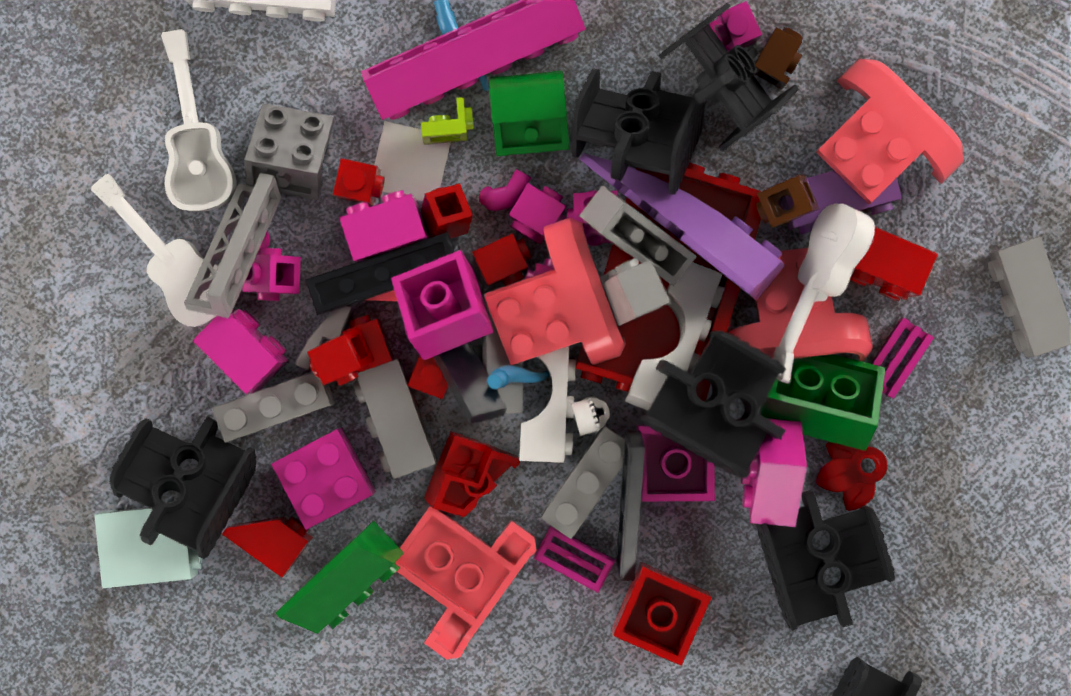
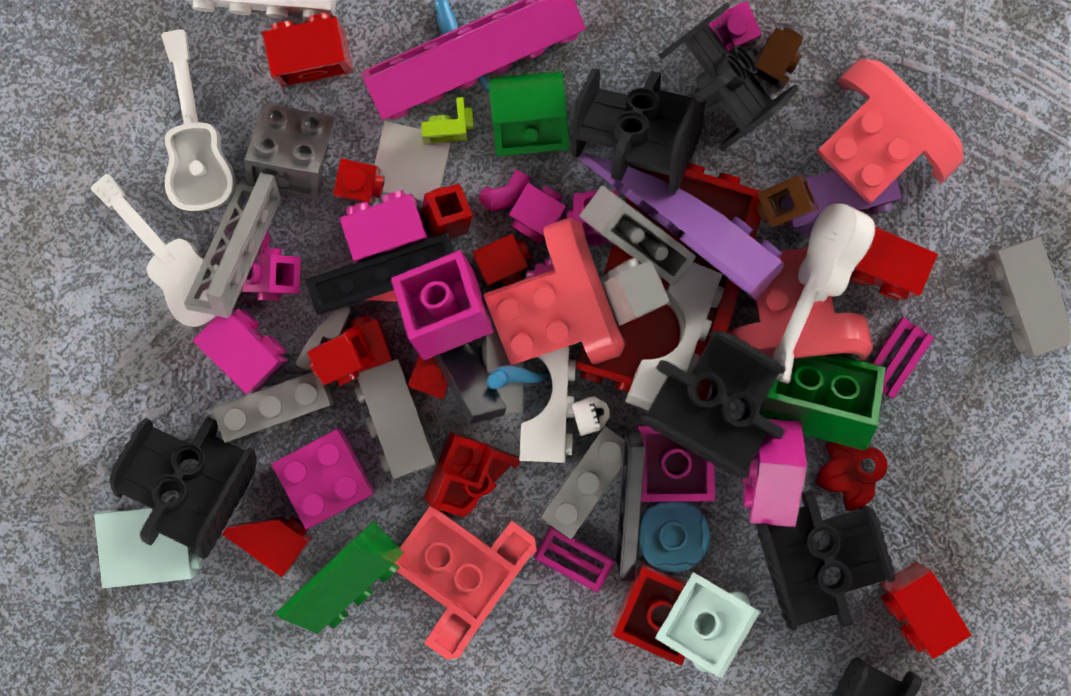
none -> red brick [262,13,354,87]
none -> medium azure tile [638,501,711,573]
none -> light aqua tile [656,572,760,678]
none -> red brick [879,562,972,659]

